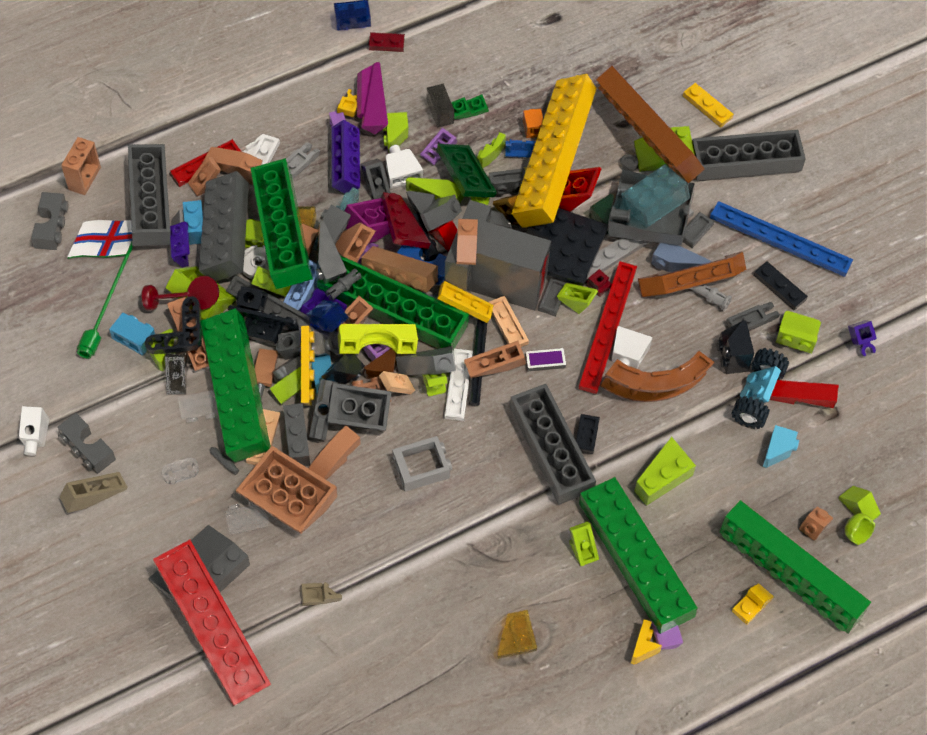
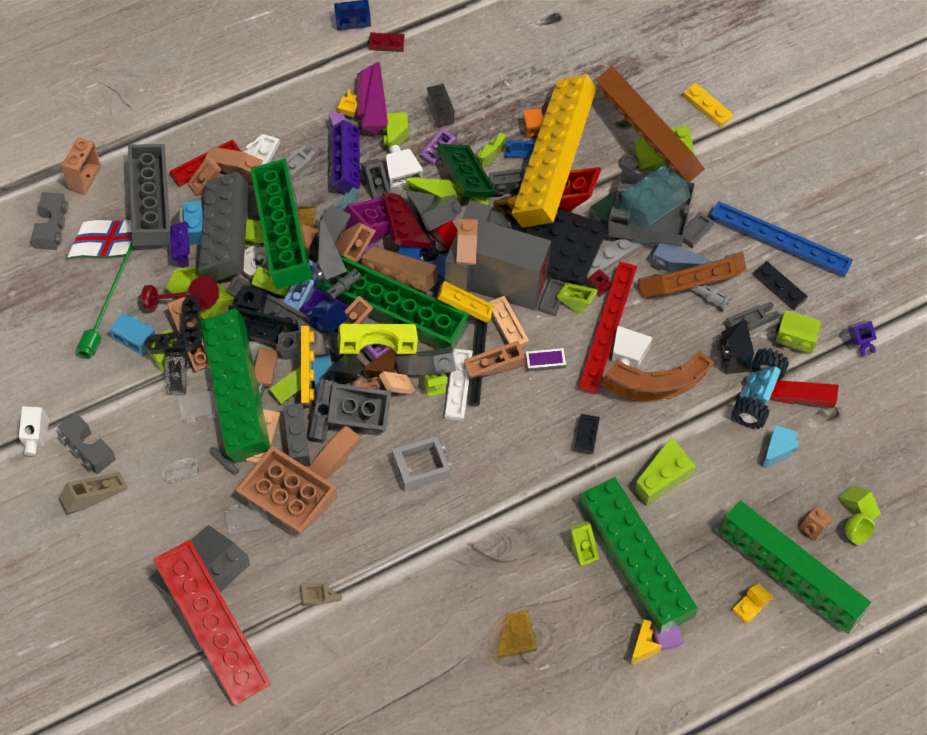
dark grey beam [272,355,301,380] -> none
green slope [448,94,489,119] -> none
dark grey brick [510,384,596,505] -> none
dark grey brick [692,129,806,180] -> none

